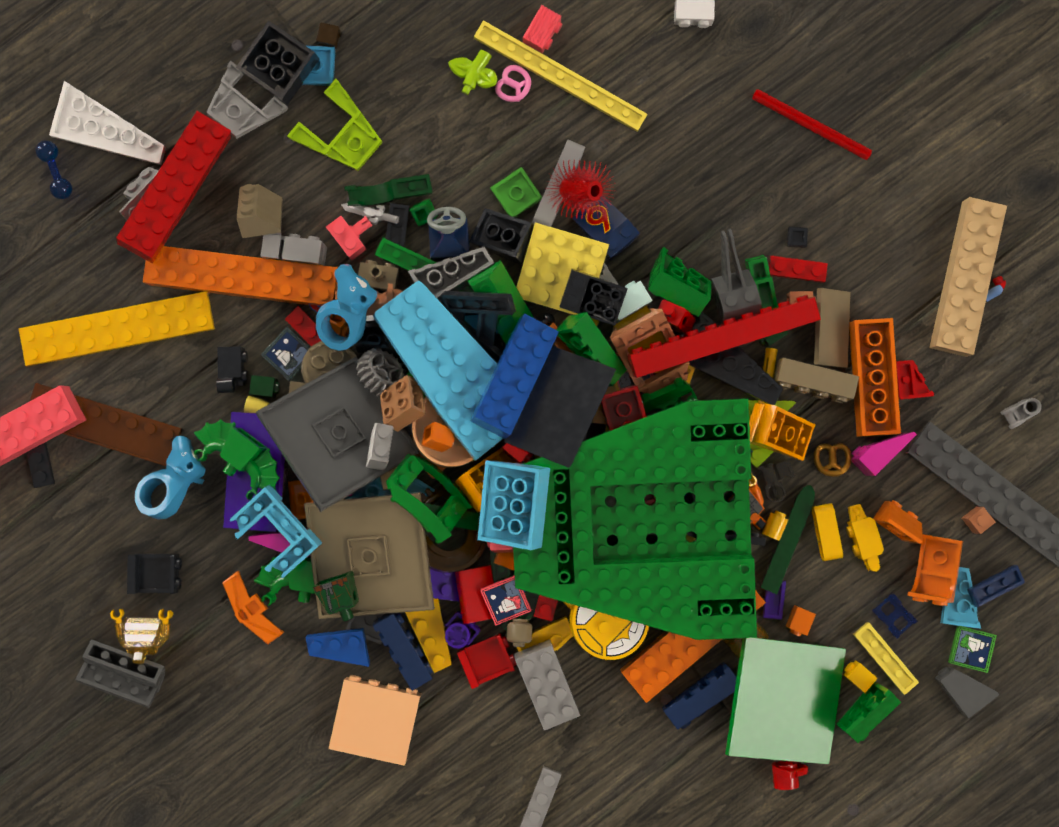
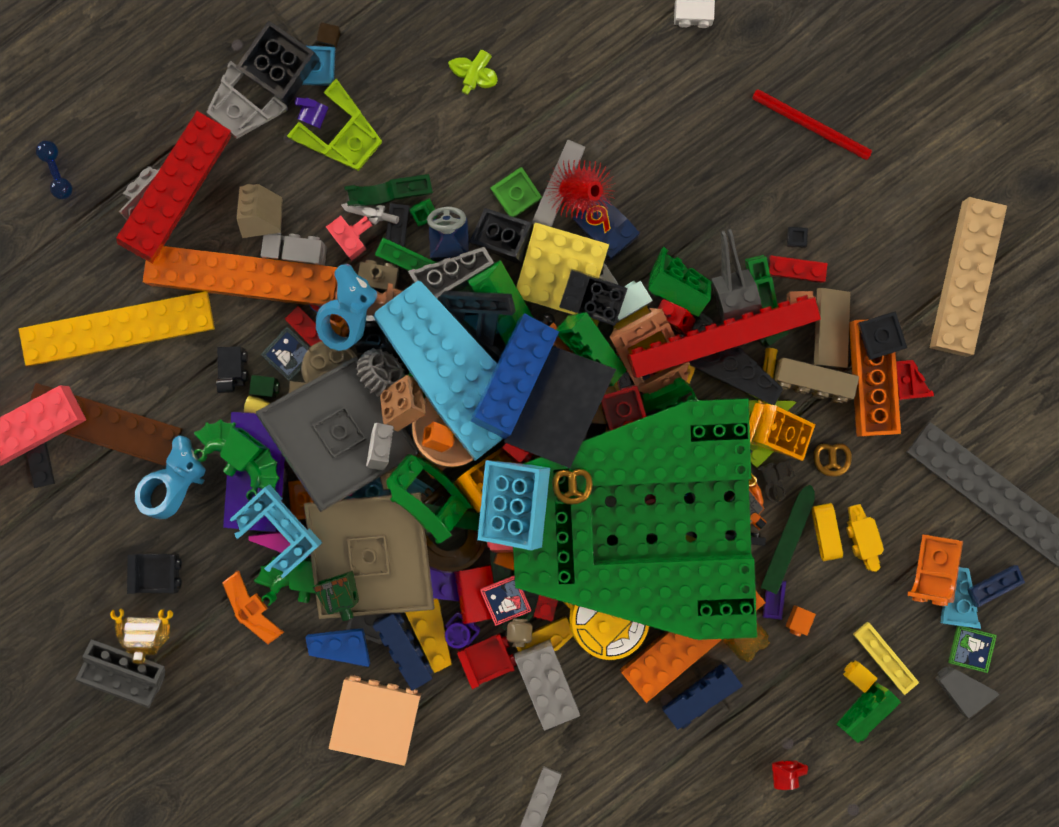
white wing [49,81,166,165] -> none
light yellow plate [474,20,647,132] -> none
bright pink piece [495,65,531,102] -> none
coral brick [523,5,562,53] -> none
tile [725,637,846,764] -> none
yellow brick [762,511,788,541] -> none
dark pink slope [851,432,917,476] -> none
clear blue piece [872,594,918,639] -> none
orange slope [873,500,923,544] -> none
nougat brick [961,506,996,534] -> none
medium blue arm [986,276,1006,302] -> none
light grey piece [1000,398,1041,429] -> none
none -> dark purple piece [295,97,328,129]
none -> pearl gold piece [552,469,592,504]
none -> black tile [857,311,907,360]

